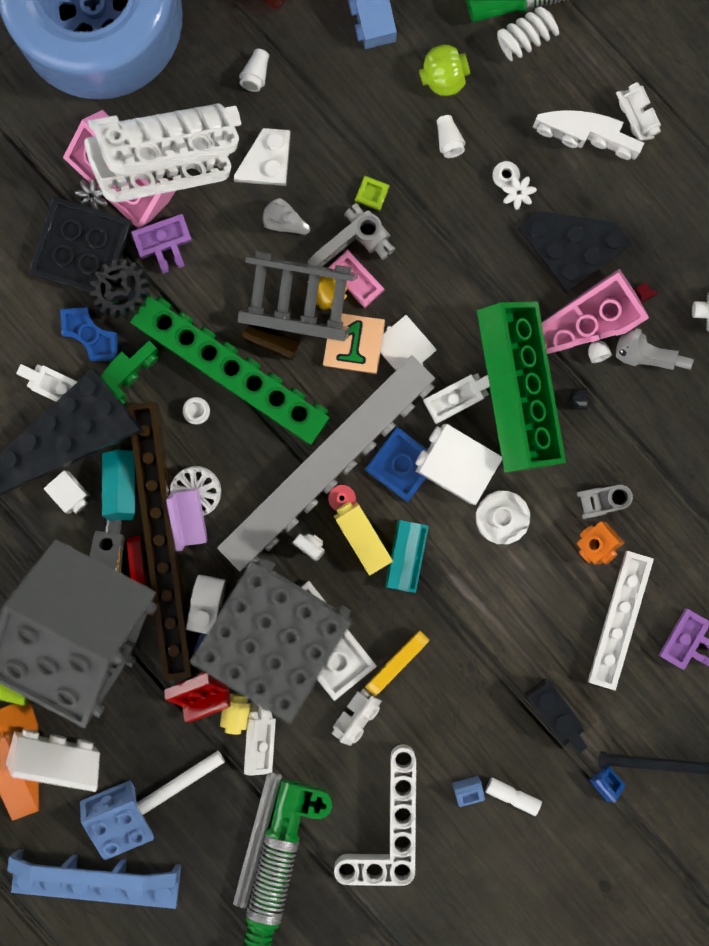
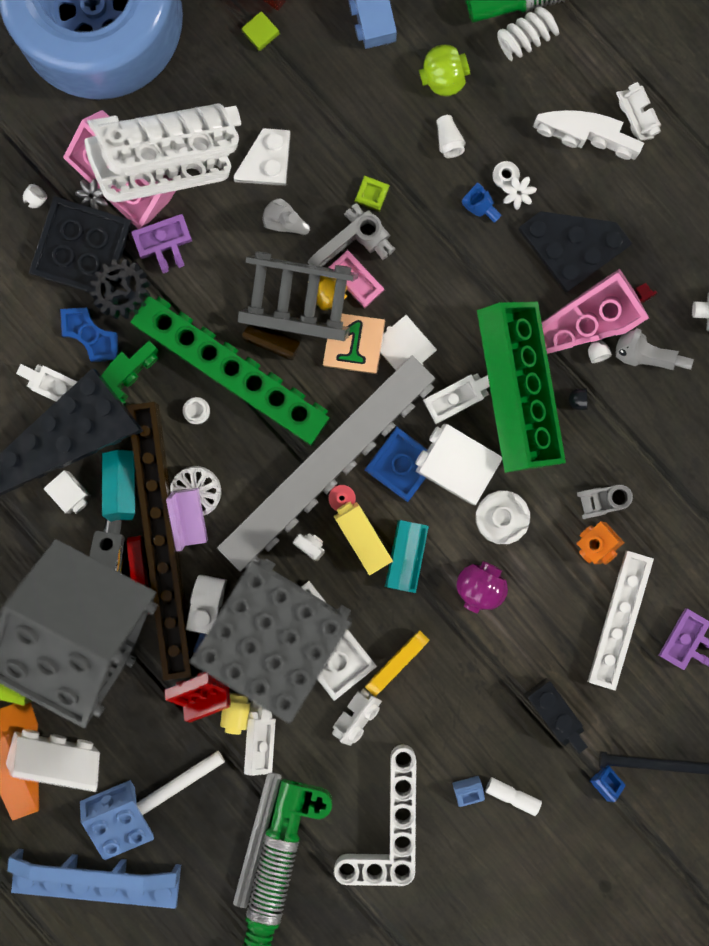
white cone [239,49,269,92] -> none
none -> white hinge [23,184,47,208]
none -> lime tile [241,11,280,51]
none -> magenta plant [456,561,508,614]
none -> blue piece [462,183,501,222]

